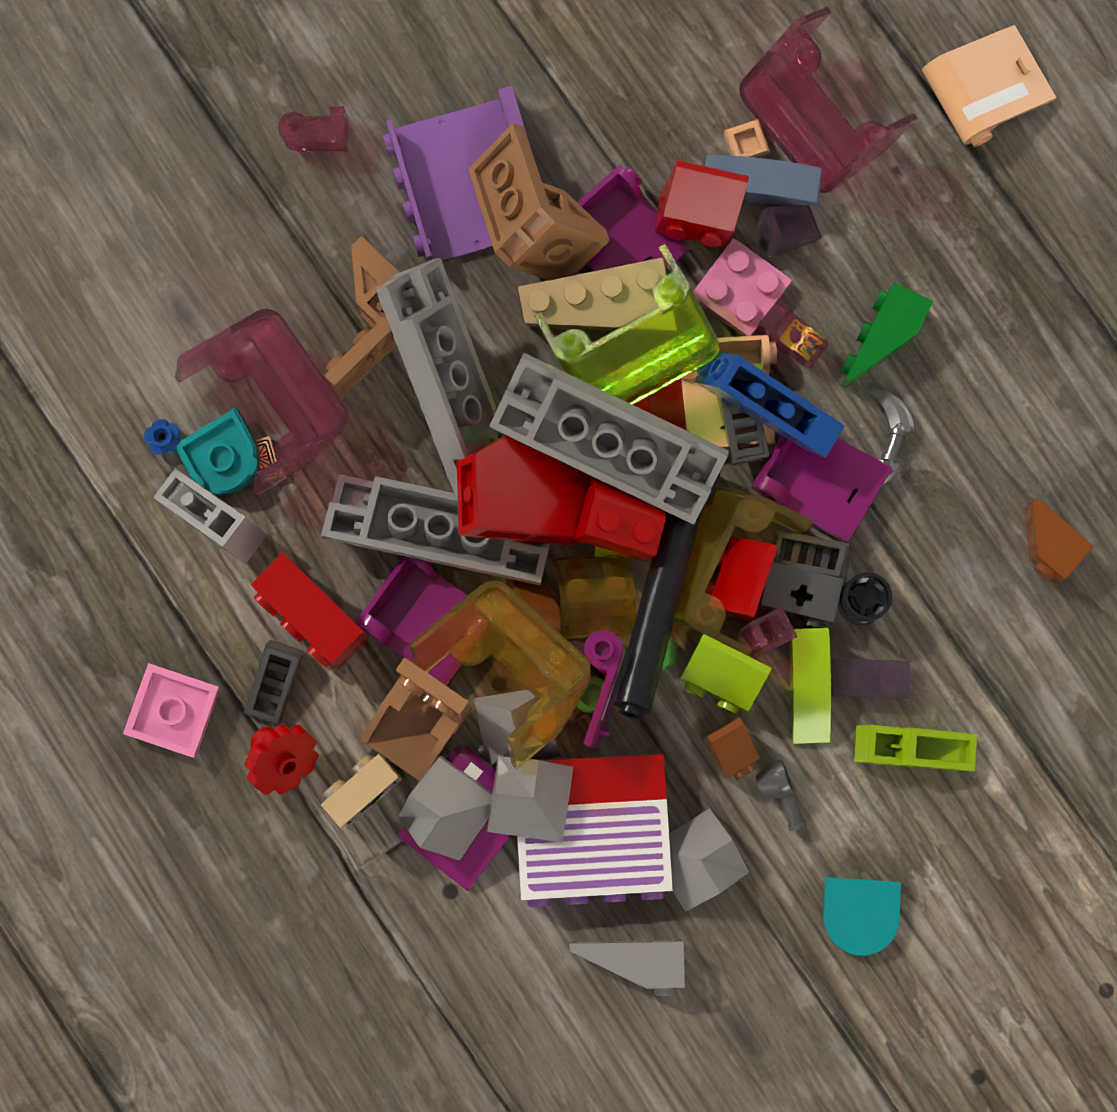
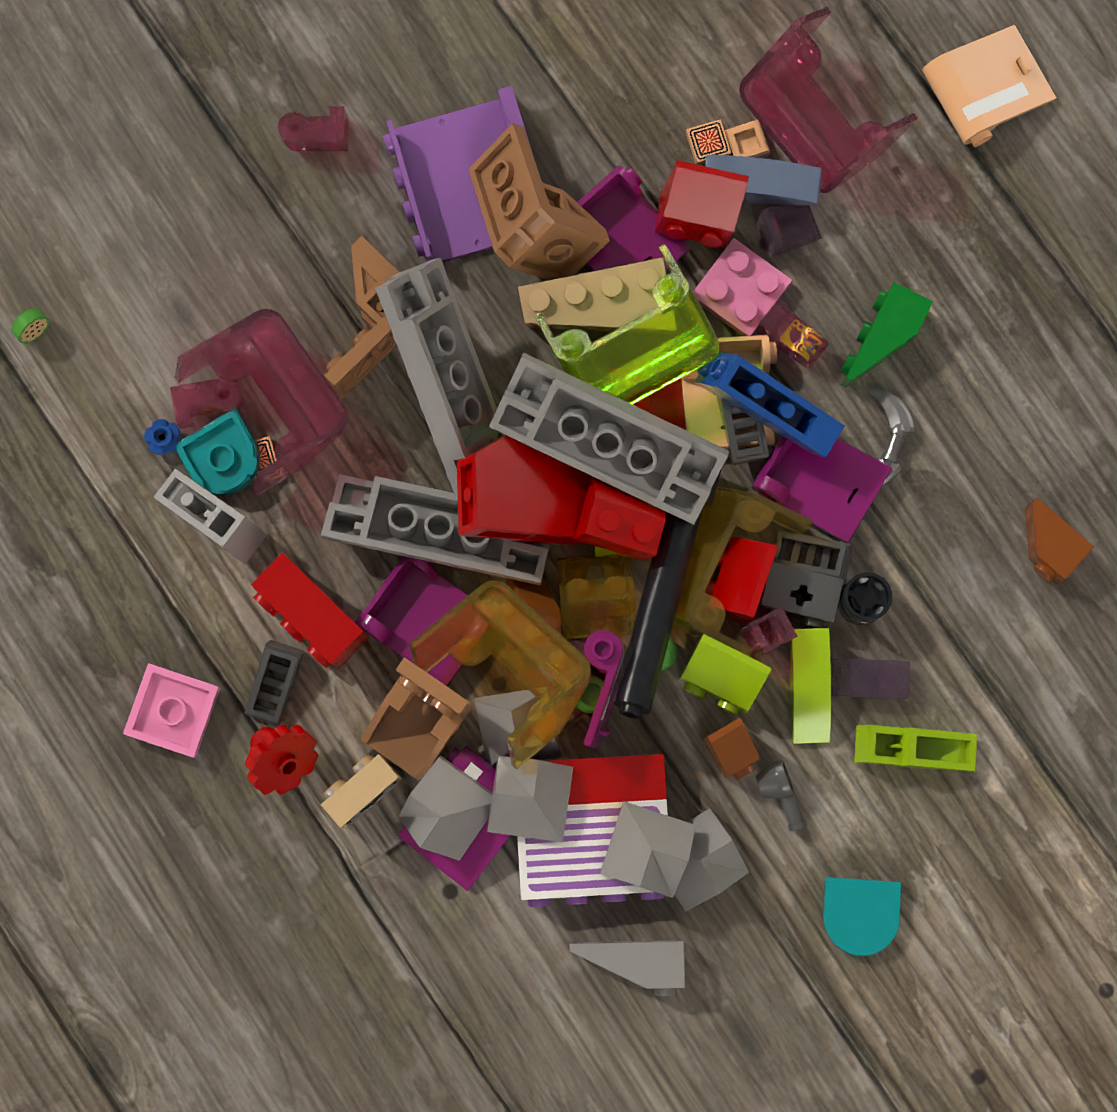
none -> bright green tile [11,308,49,344]
none -> clear pink leg [170,378,243,429]
none -> light grey slope [600,801,696,898]
none -> tile [686,119,731,165]

